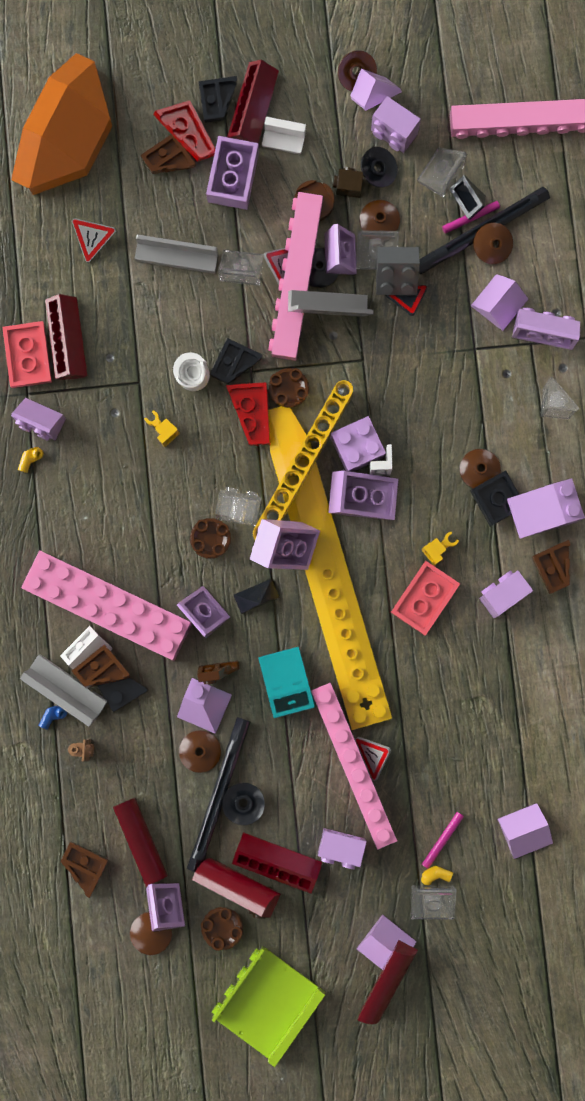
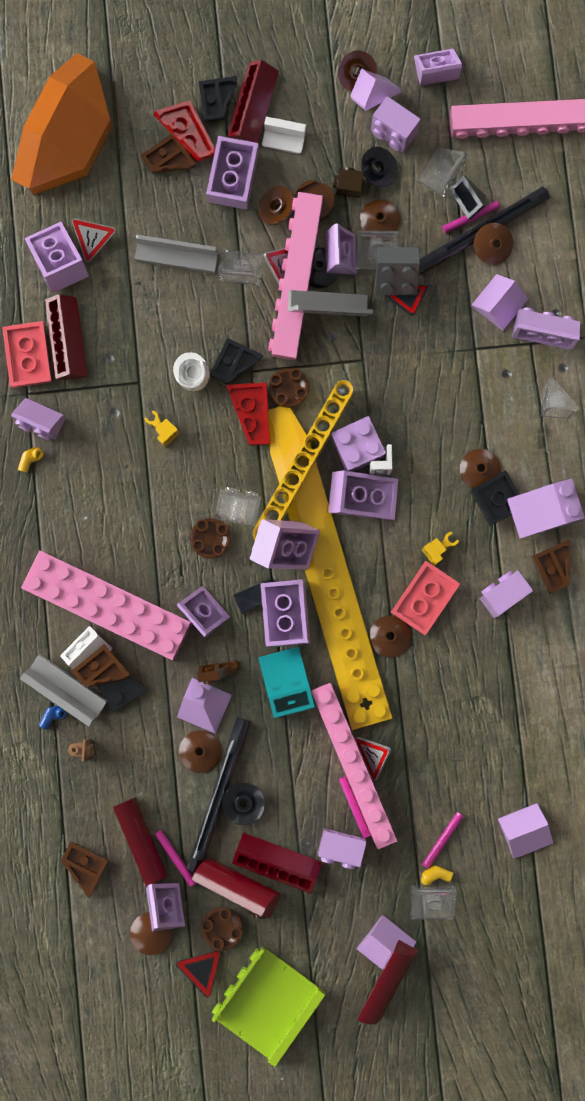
none -> lavender slope [24,222,89,293]
none -> dark pink bar [154,830,197,887]
none -> piece [176,951,221,998]
none -> reddish brown dish [258,186,294,225]
none -> lavender slope [261,579,311,647]
none -> dark pink bar [339,776,371,838]
none -> reddish brown dish [369,616,411,657]
none -> lavender slope [414,49,462,86]

